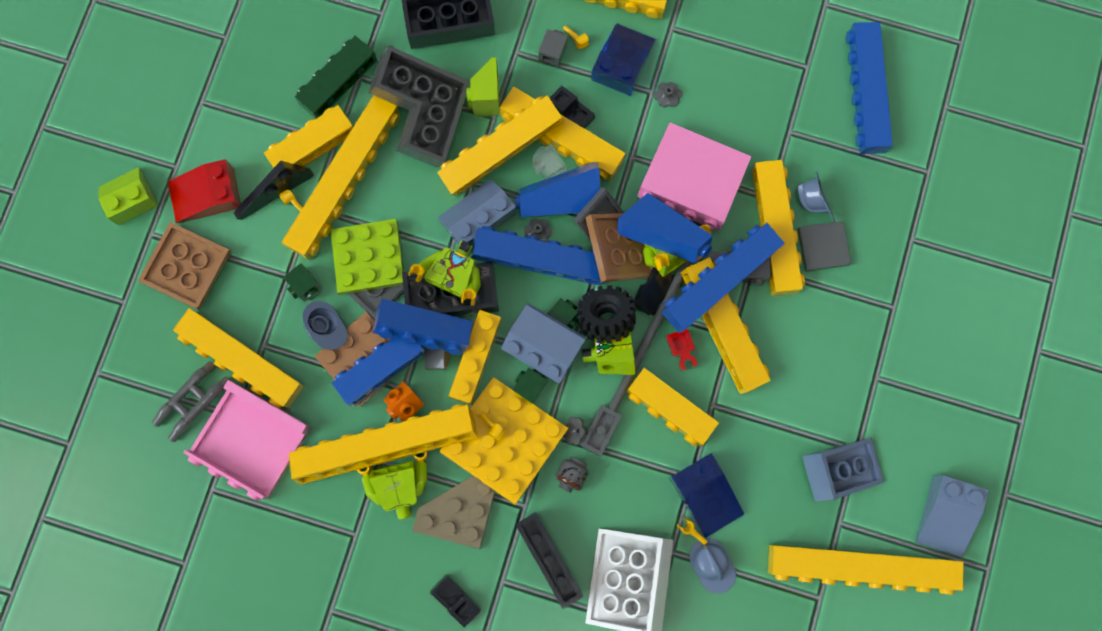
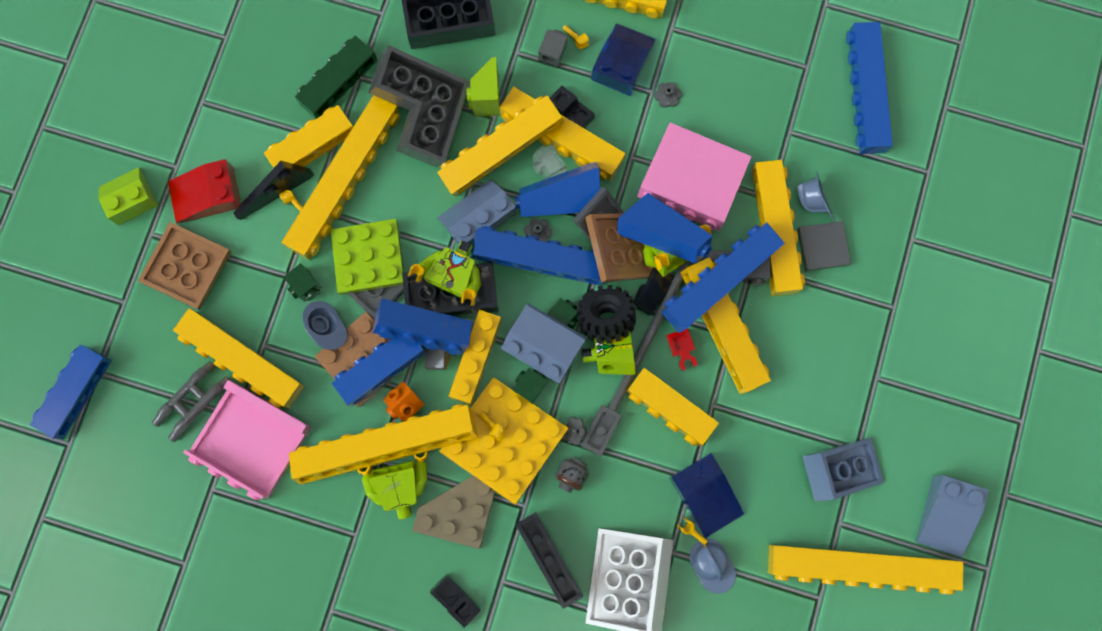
none -> blue brick [30,344,112,440]

